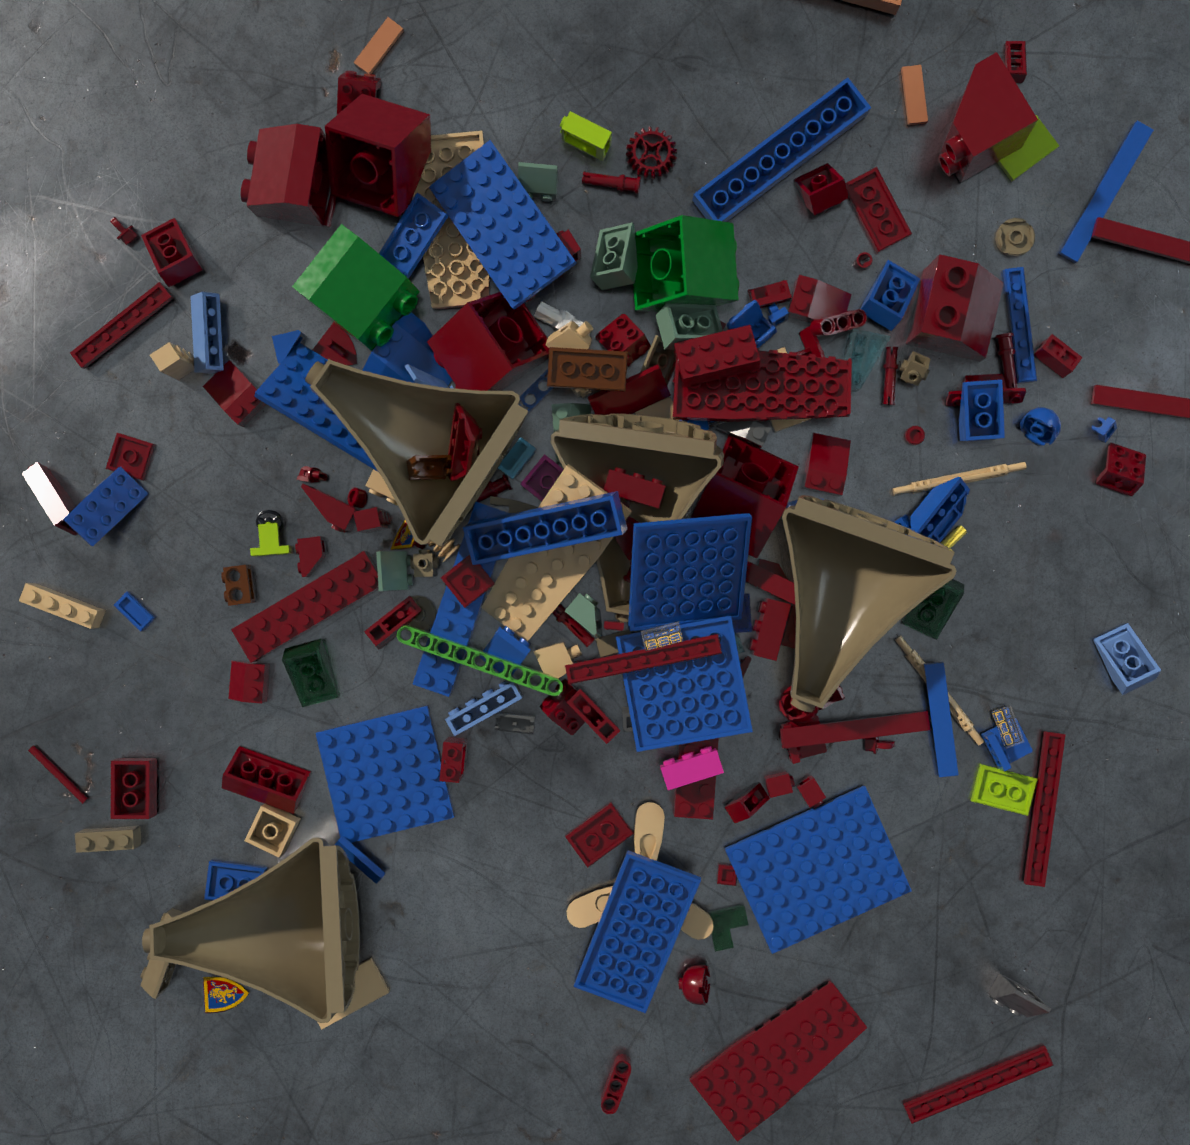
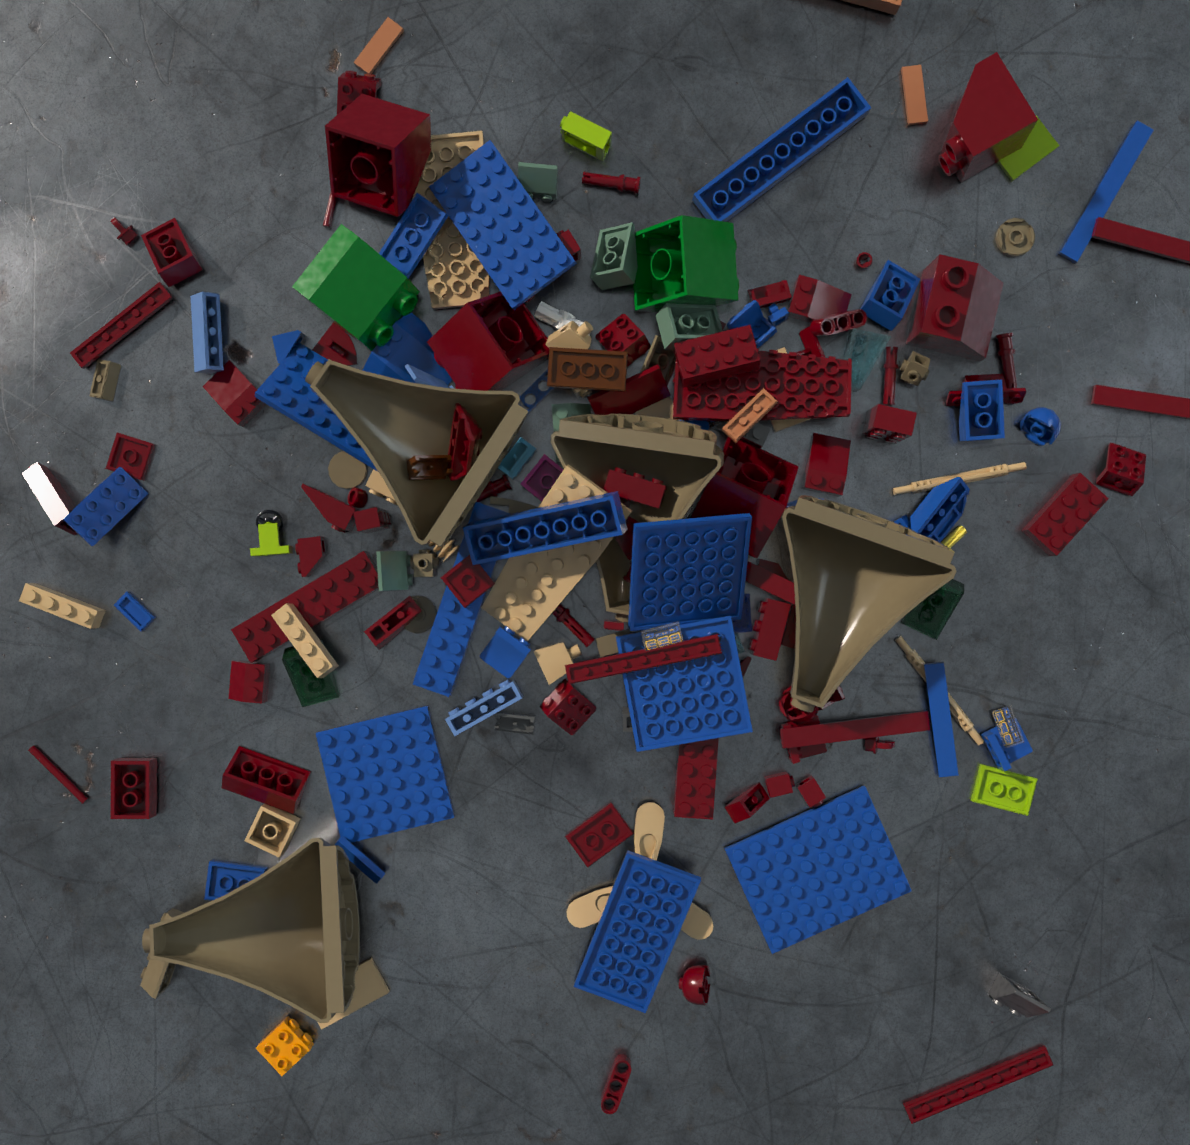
dark tan brick [75,826,142,853] -> none
tan brick [150,342,194,380] -> none
shield [203,977,249,1013] -> none
reddish brown brick [221,565,256,606] -> none
dark red slope [241,124,330,227] -> none
dark red piece [297,466,327,483] -> none
shield [390,520,425,550] -> none
bright green beam [397,625,563,696] -> none
dark red window [439,737,467,783] -> none
sand green slope [565,593,602,639] -> none
dark red slope [566,689,620,744] -> none
dark red gear [626,126,677,180] -> none
dark pink brick [660,746,724,790] -> none
dark red wing [689,980,867,1142] -> none
clear green plate [707,904,749,952] -> none
dark red tile [717,864,737,886] -> none
dark red slope [794,163,848,215] -> none
dark red tile [845,167,912,253] -> none
dark red tile [905,426,925,445] -> none
blue tile [1003,267,1037,384] -> none
dark red slope [1005,41,1027,83] -> none
dark red plate [1024,731,1066,887] -> none
dark red hinge [1034,334,1083,378] -> none
blue tile [1092,417,1117,443] -> none
medium blue slope [1093,623,1161,695] -> none
none -> dark tan slope [90,359,121,401]
none -> light orange brick [256,1016,314,1076]
none -> tan brick [271,603,339,678]
none -> dark tan tile [328,451,367,489]
none -> nougat tile [722,388,778,443]
none -> dark red brick [862,404,917,444]
none -> dark red brick [1021,473,1109,556]

